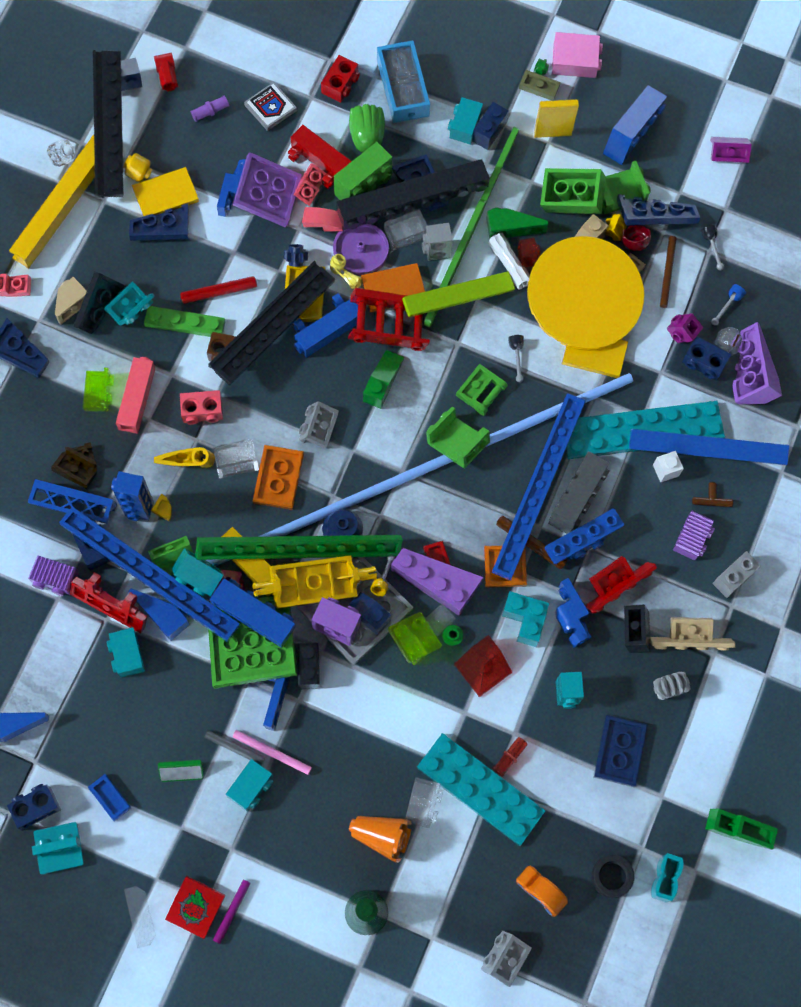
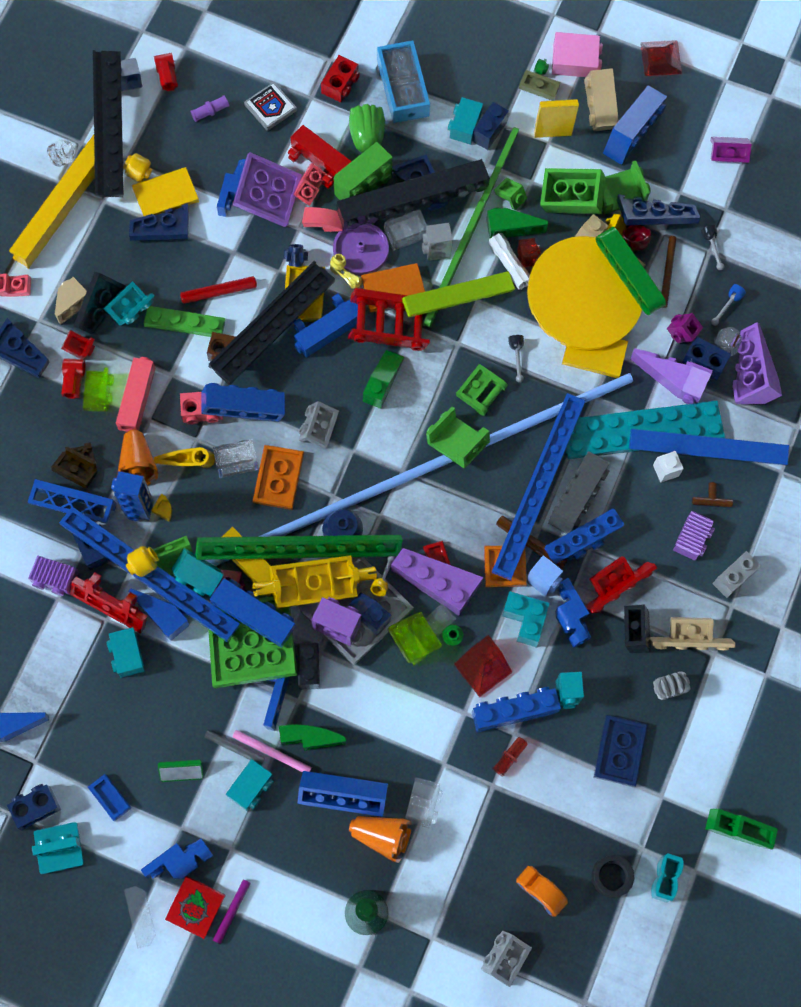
teal plate [417,733,545,846] -> none
none -> red bracket [61,330,95,360]
none -> red piece [61,358,86,399]
none -> orange cone [117,429,159,486]
none -> yellow head [126,546,159,577]
none -> blue plate [141,838,213,879]
none -> blue brick [201,383,285,422]
none -> green slope [279,725,346,751]
none -> blue brick [297,771,388,817]
none -> blue brick [472,687,561,733]
none -> bright green bracket [494,177,527,210]
none -> light blue brick [527,555,563,597]
none -> tan wedge [584,68,619,131]
none -> green beam [595,227,666,315]
none -> medium lavender wedge [630,348,713,404]
none -> clear red slope [640,40,682,76]

